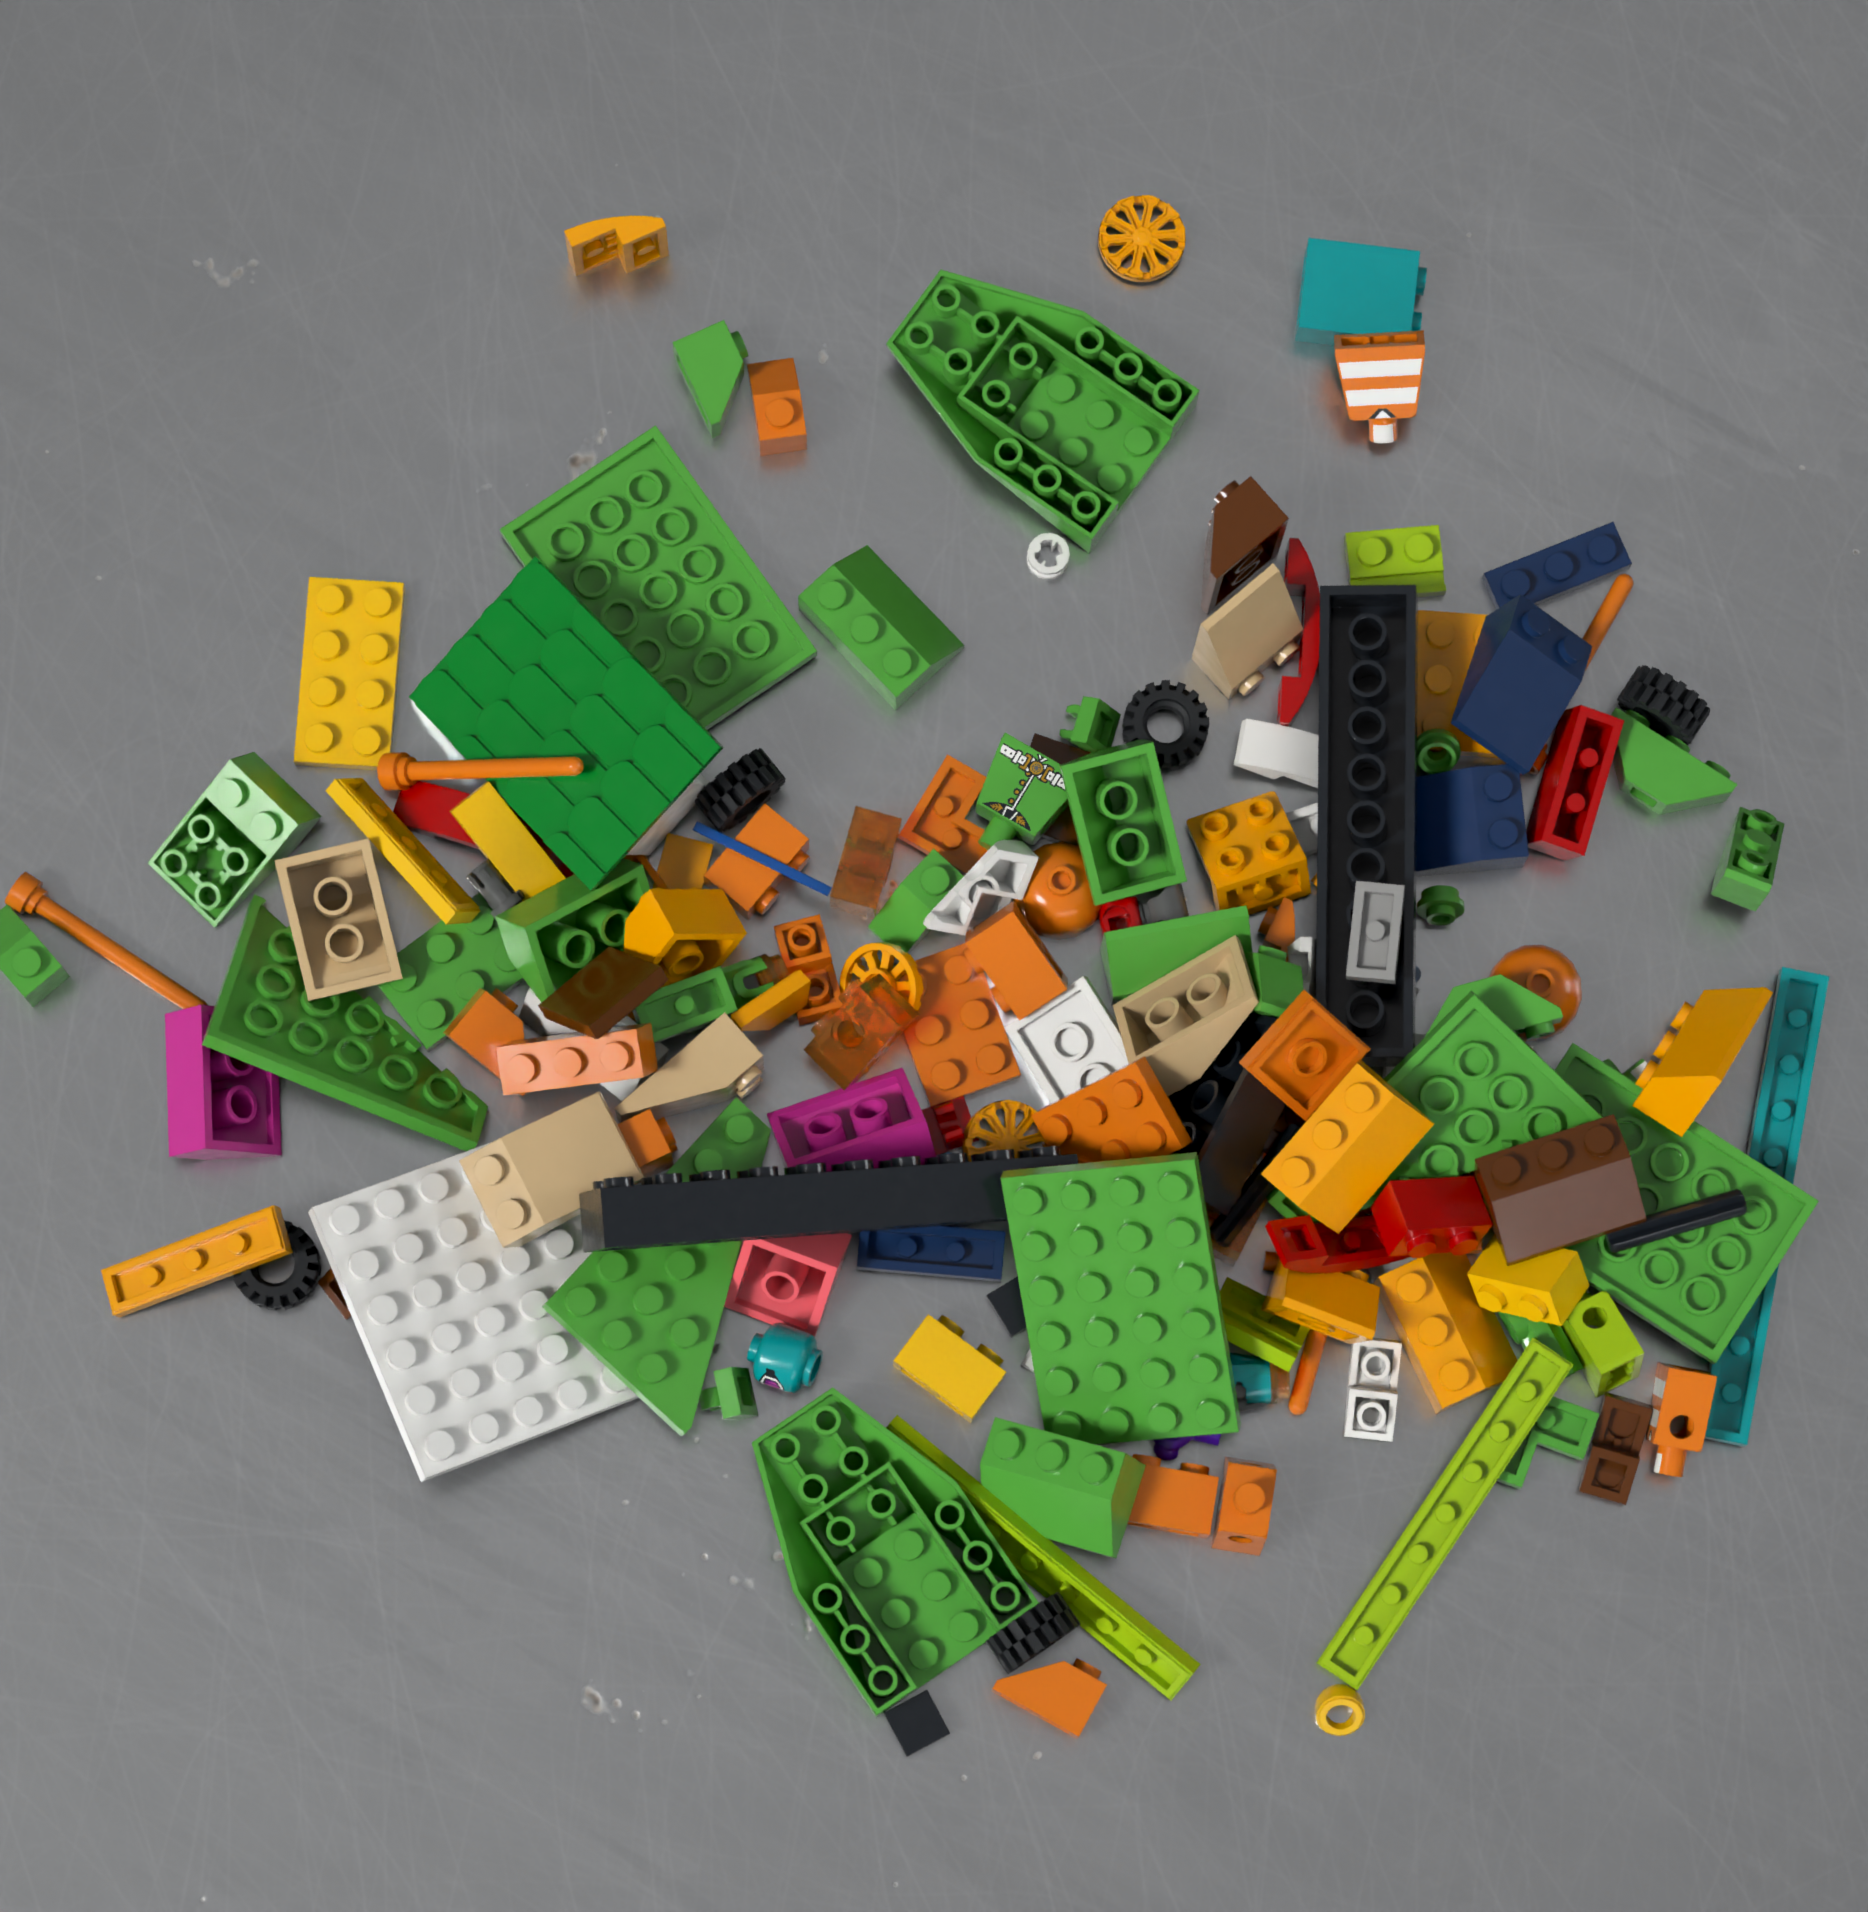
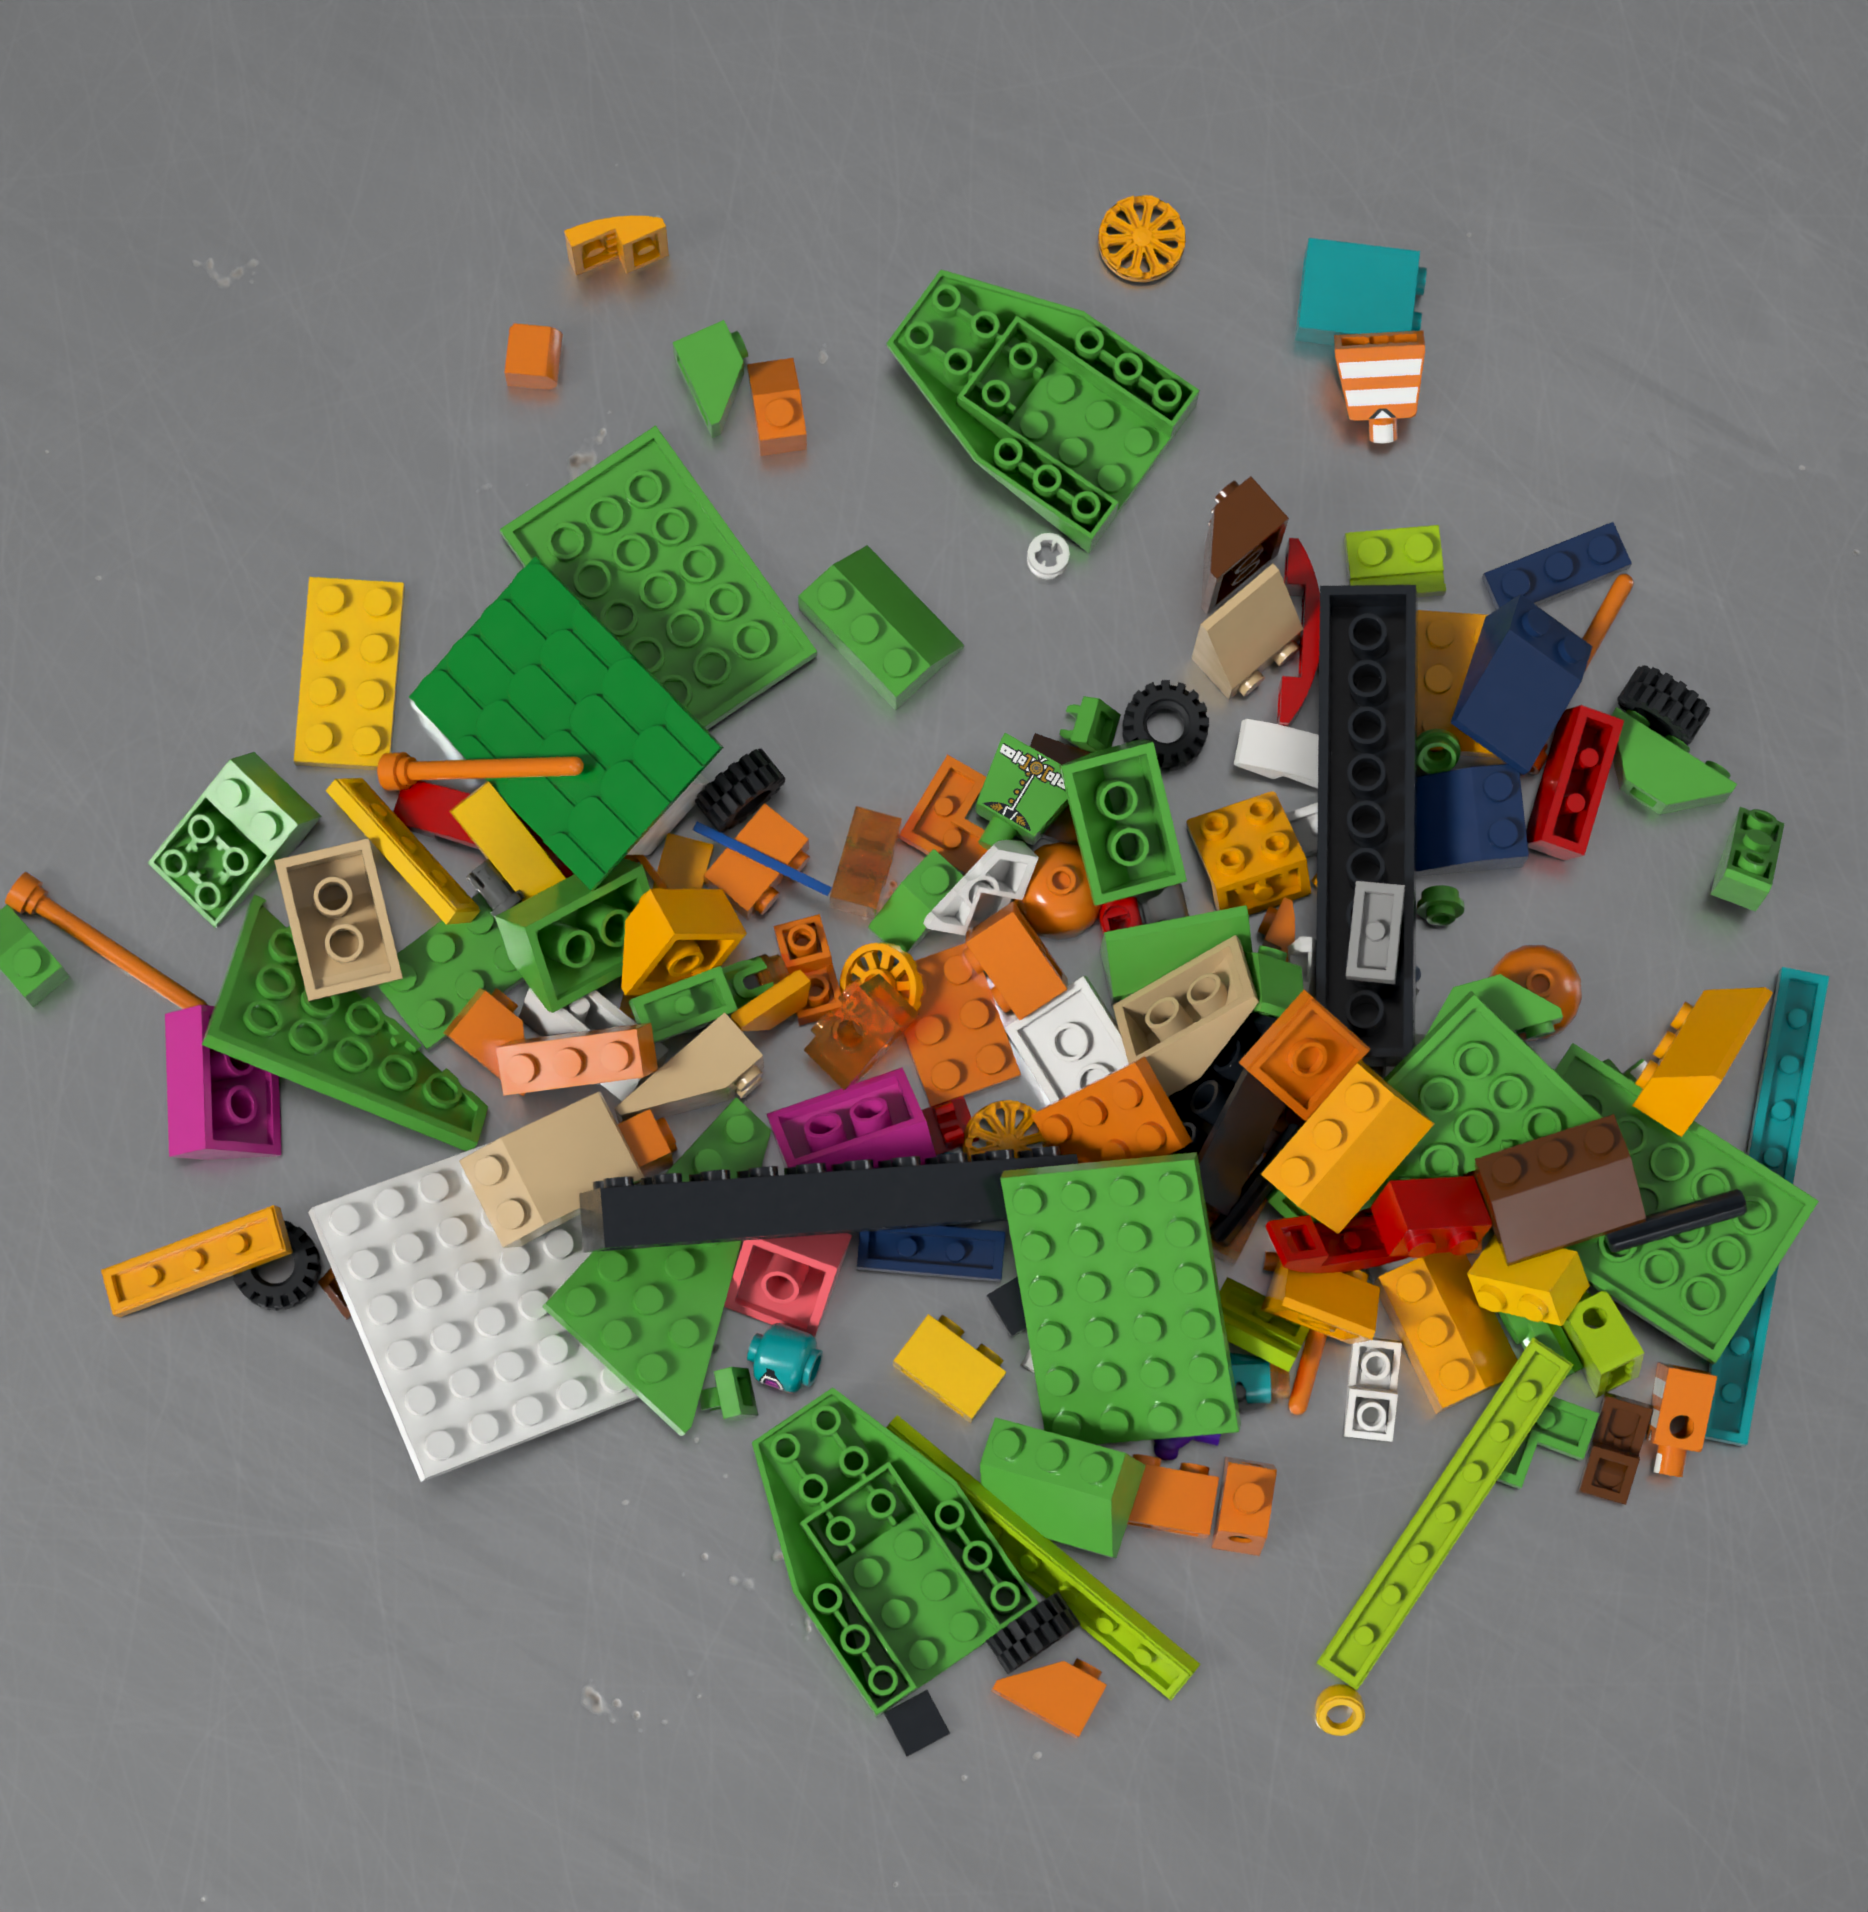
reddish brown tile [538,947,668,1039] -> none
none -> orange piece [504,323,563,390]

